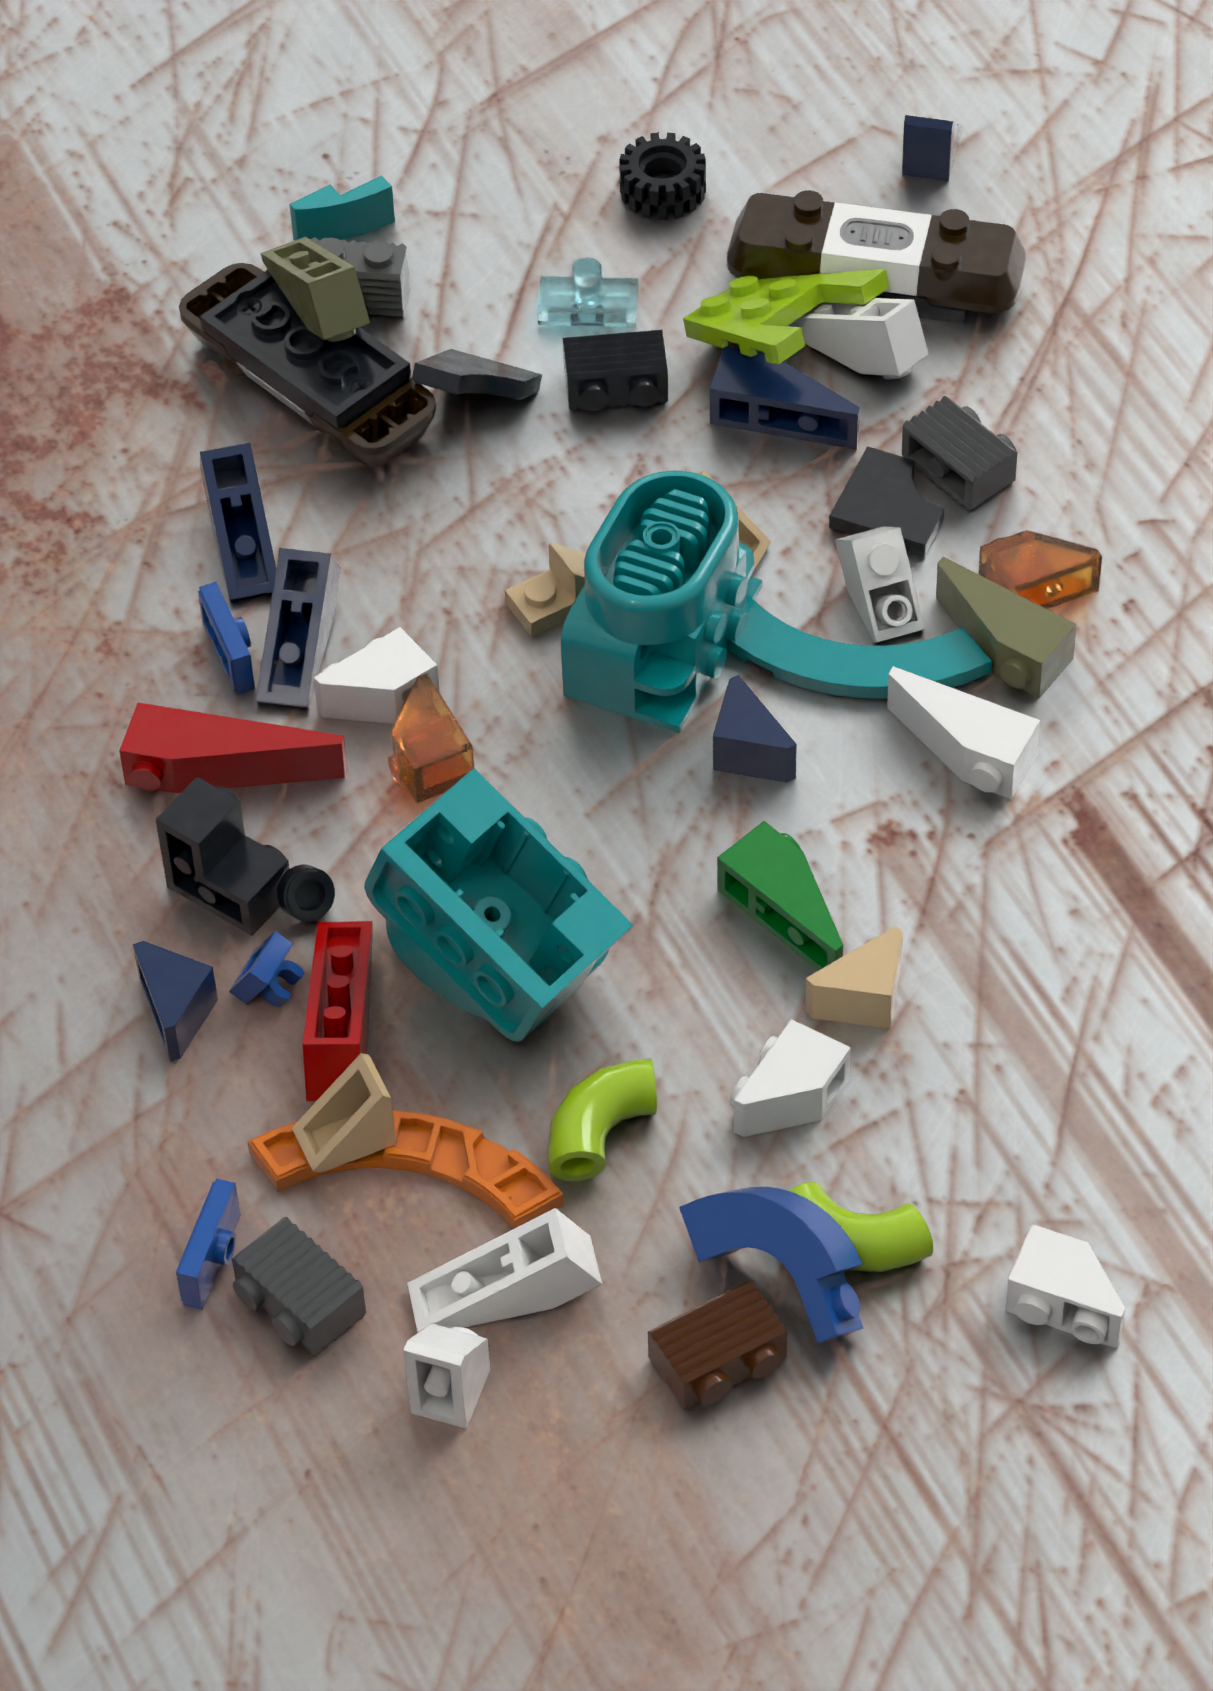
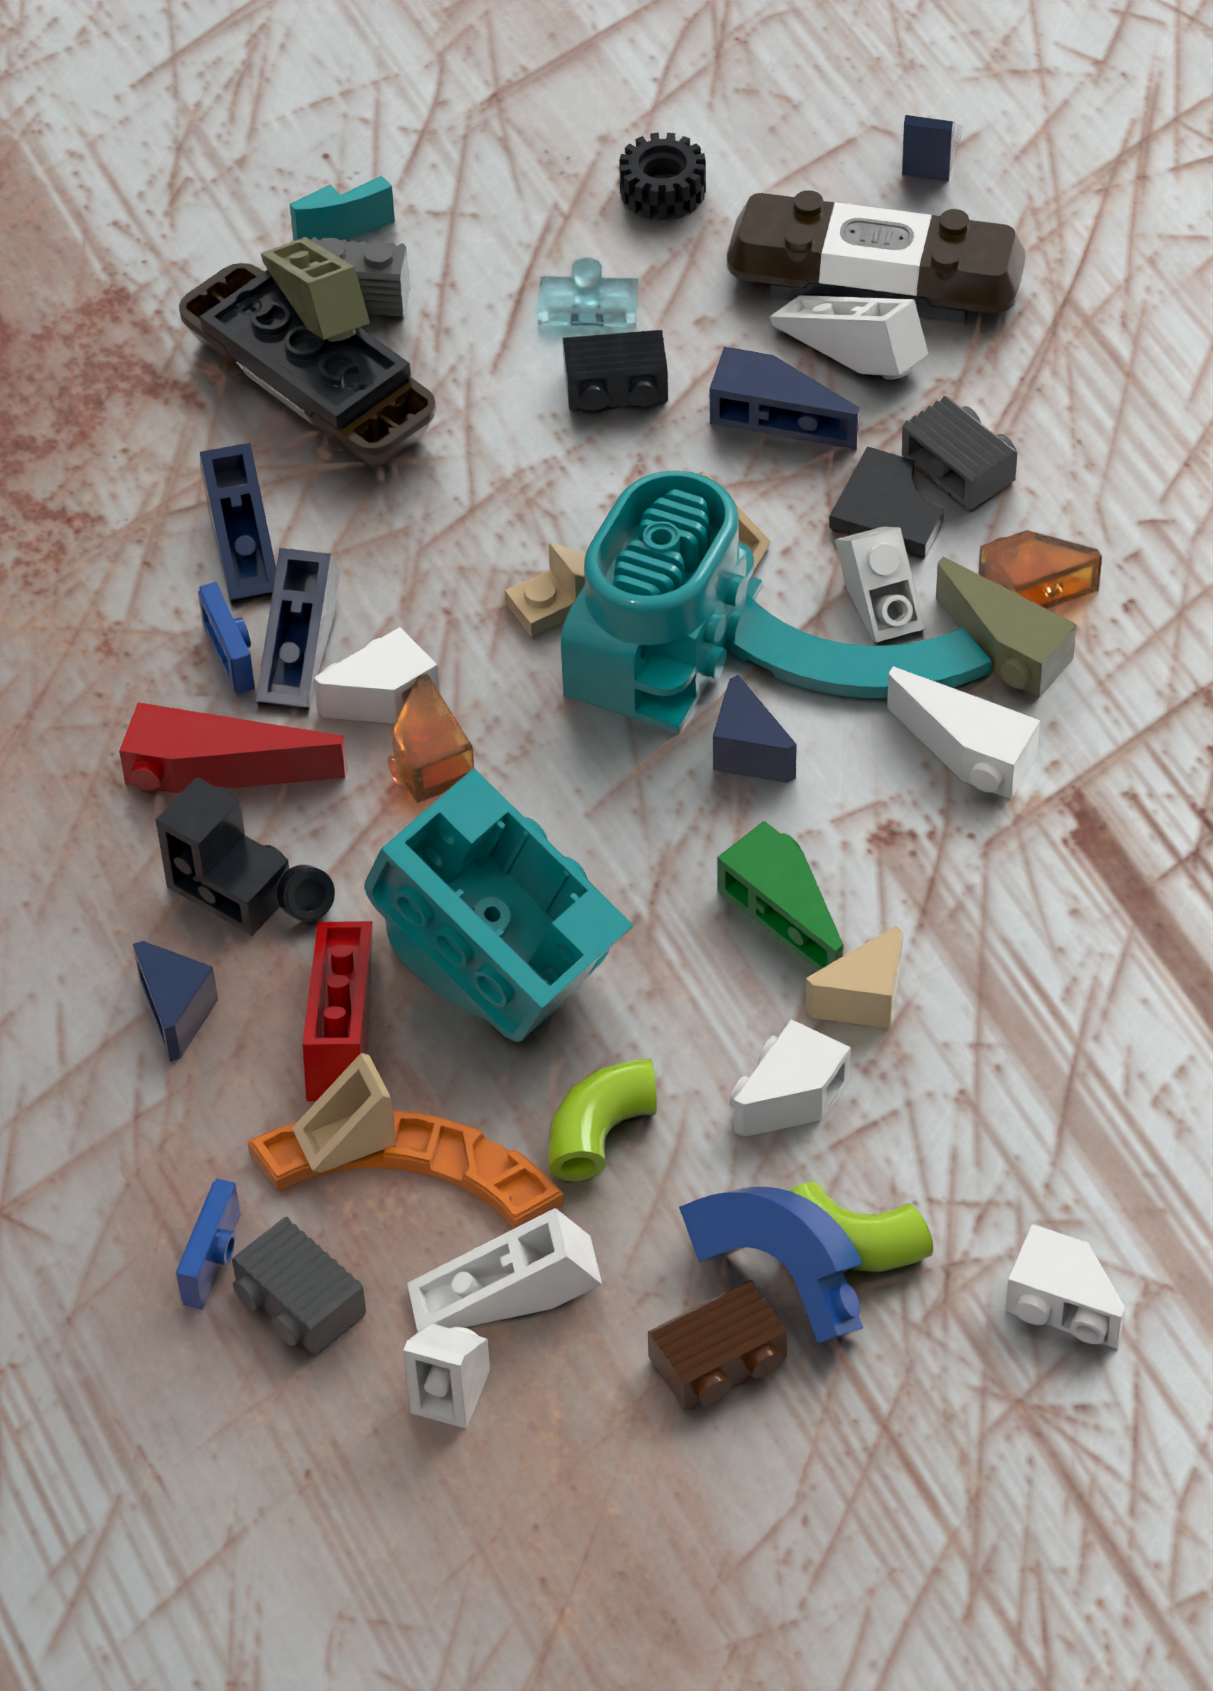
blue tile [229,931,305,1007] -> none
black tile [412,349,542,400] -> none
lime wing [683,269,889,364] -> none

